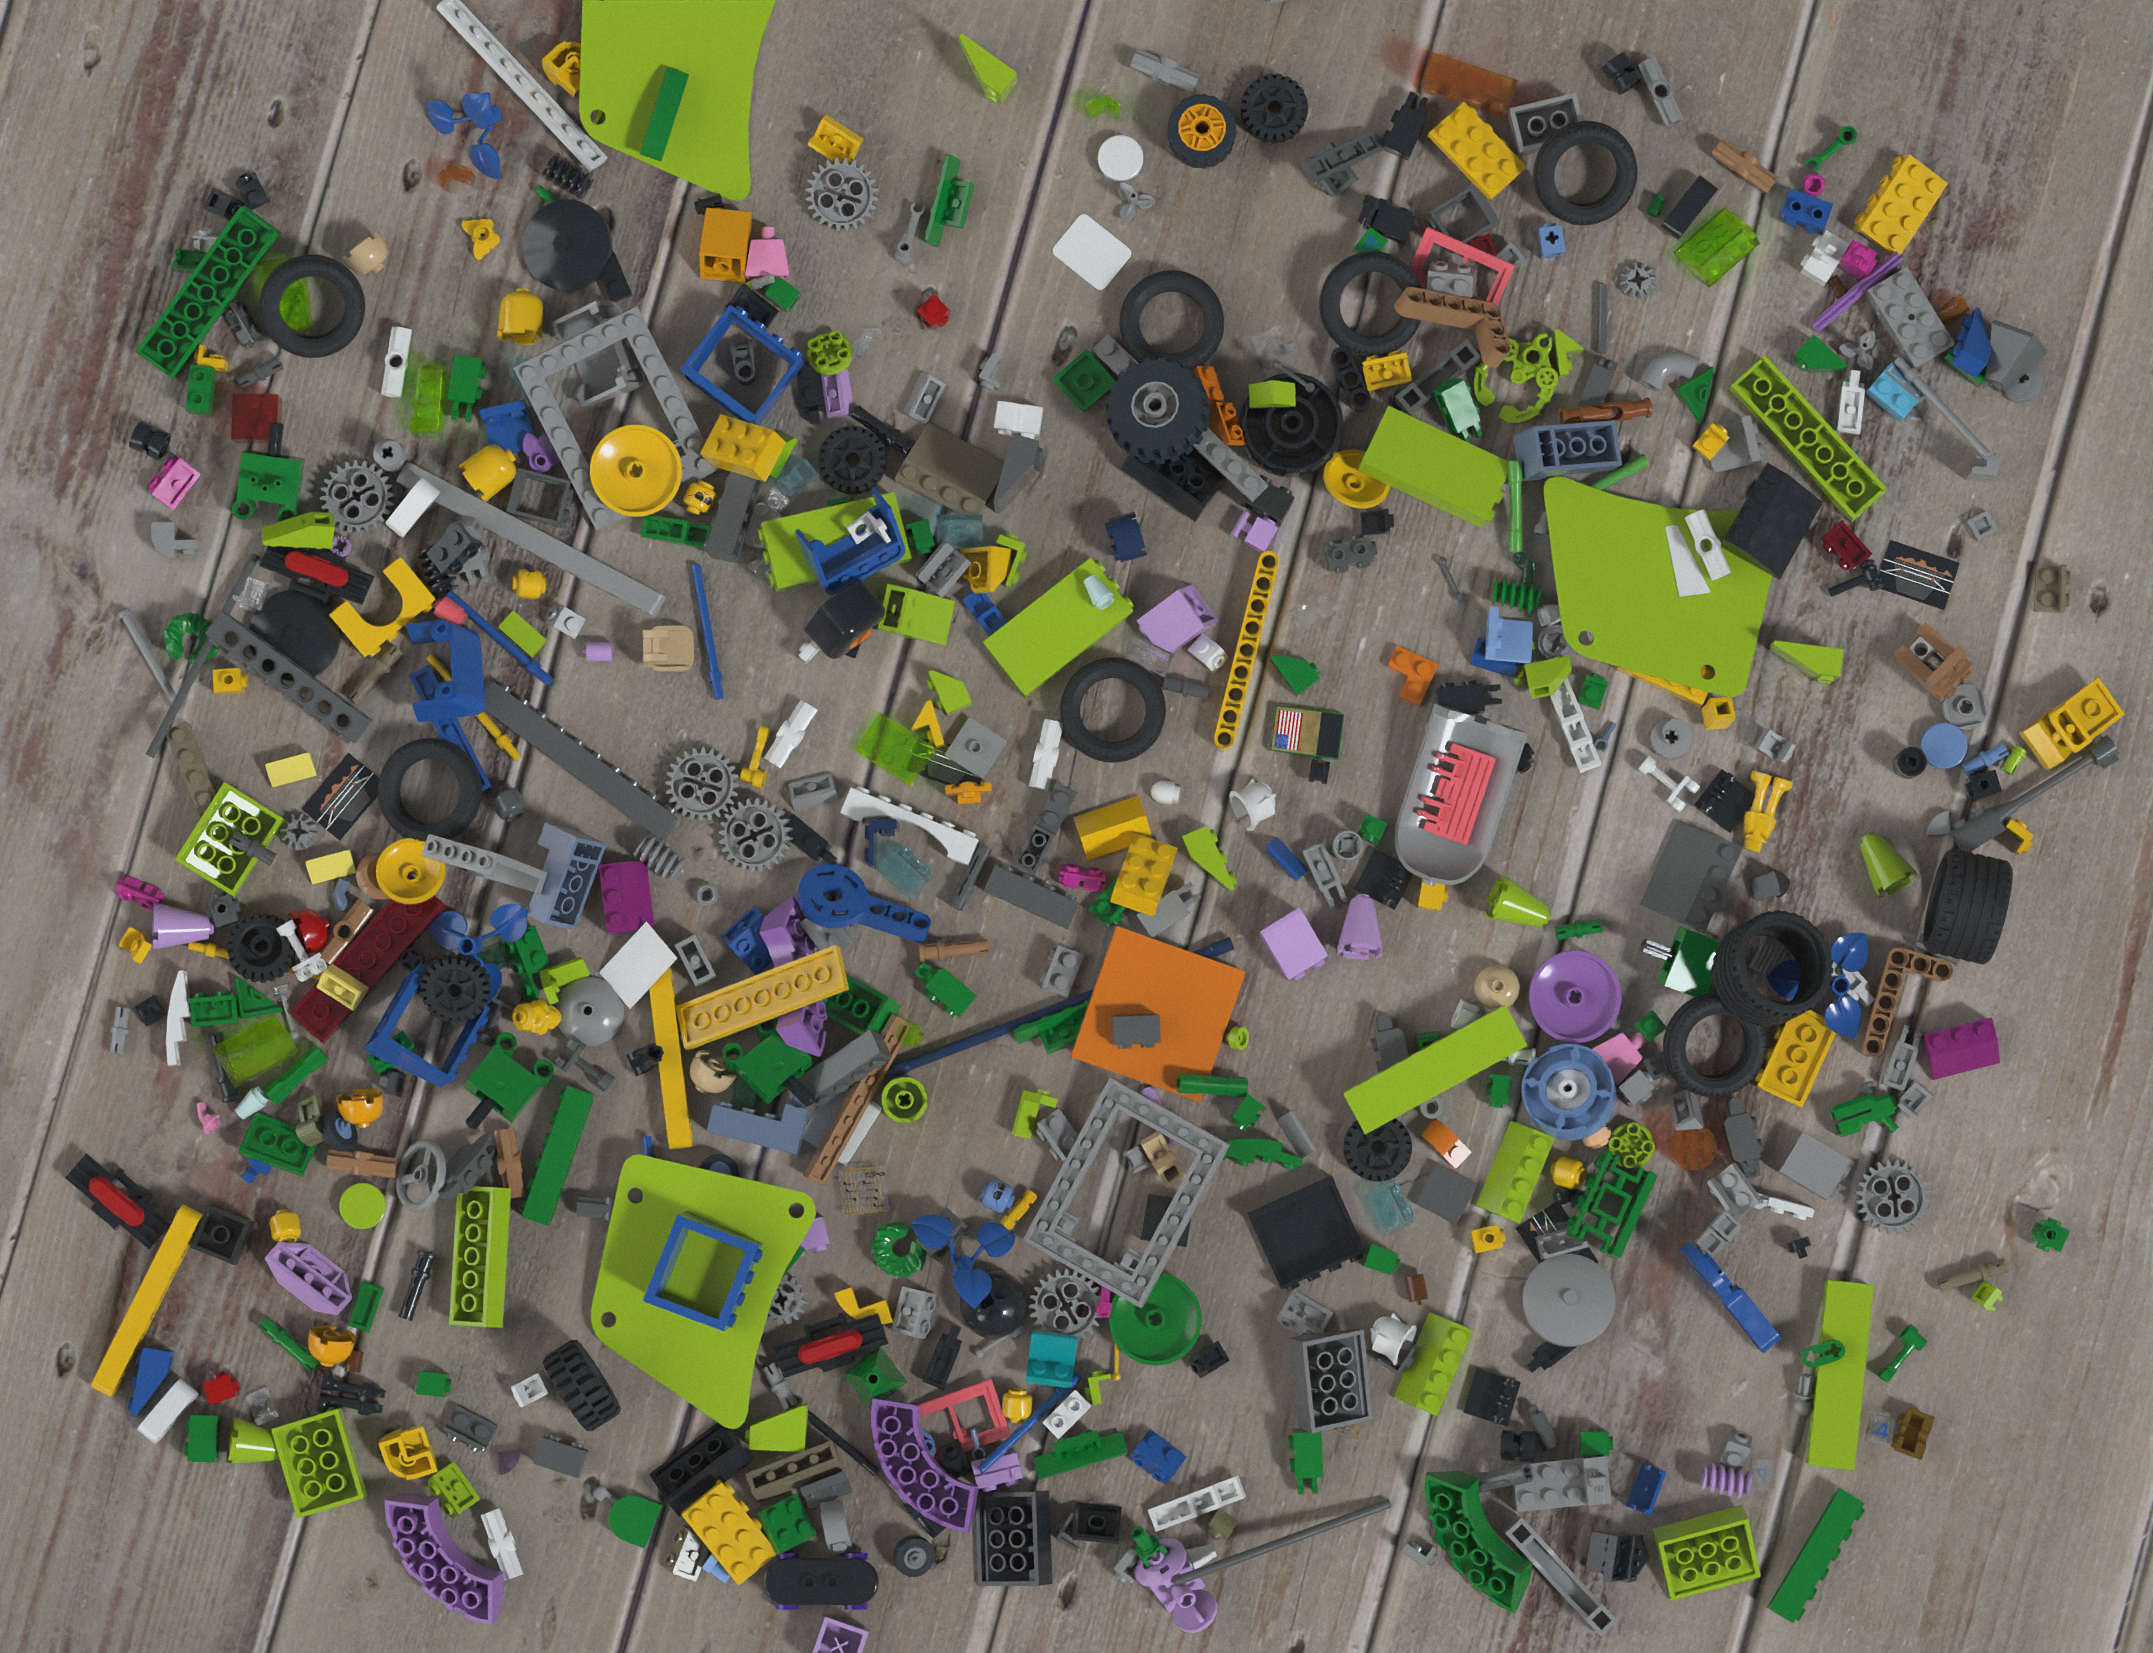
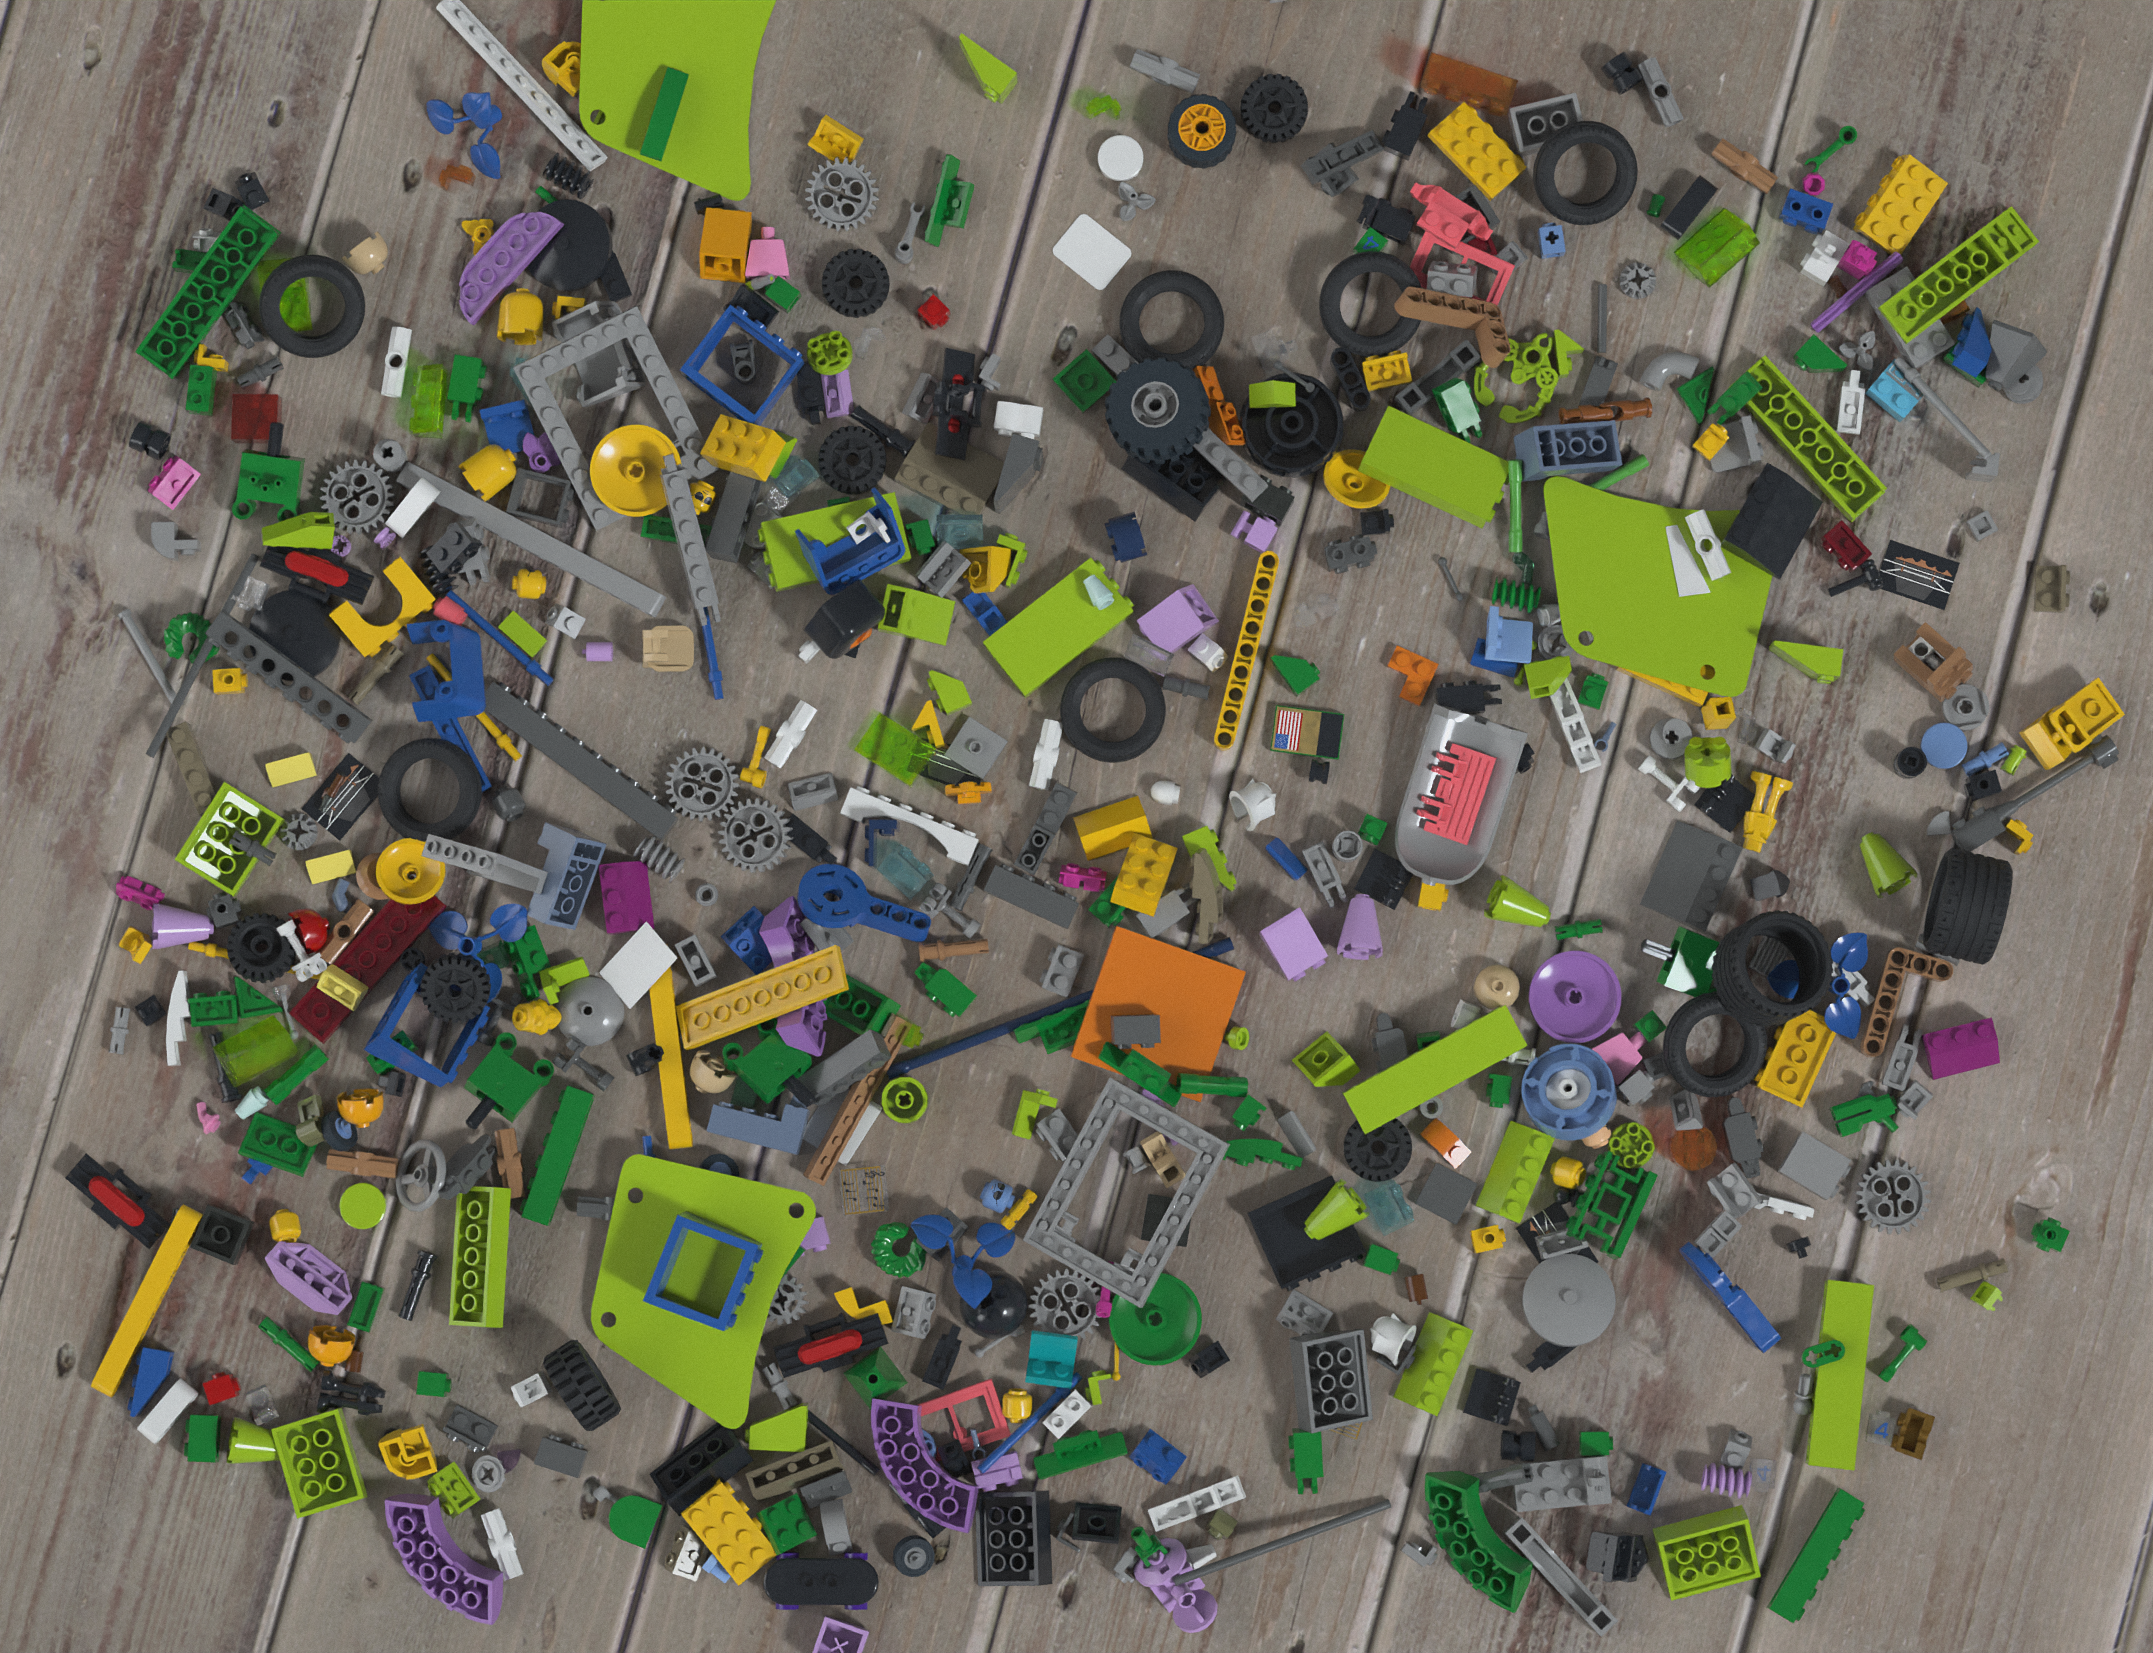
none -> piece [318,771,345,813]
none -> lavender bush [374,527,396,550]
none -> medium lavender plate [459,212,564,325]
none -> light grey gear [472,1455,506,1492]
none -> yellow bracket [552,296,587,320]
none -> light grey hinge [660,454,721,626]
none -> black wheel [822,249,890,318]
none -> light grey bar [920,883,981,938]
none -> black piece [932,348,985,461]
none -> green bracket [1098,1042,1182,1107]
none -> dark tan slope [1189,848,1223,944]
none -> lime slope [1292,1031,1361,1087]
none -> lime cone [1304,1179,1370,1240]
none -> coral plate [1410,183,1493,249]
none -> lime brick [1684,736,1732,788]
none -> green hinge [1707,371,1763,425]
none -> lime slope [1878,206,2039,344]

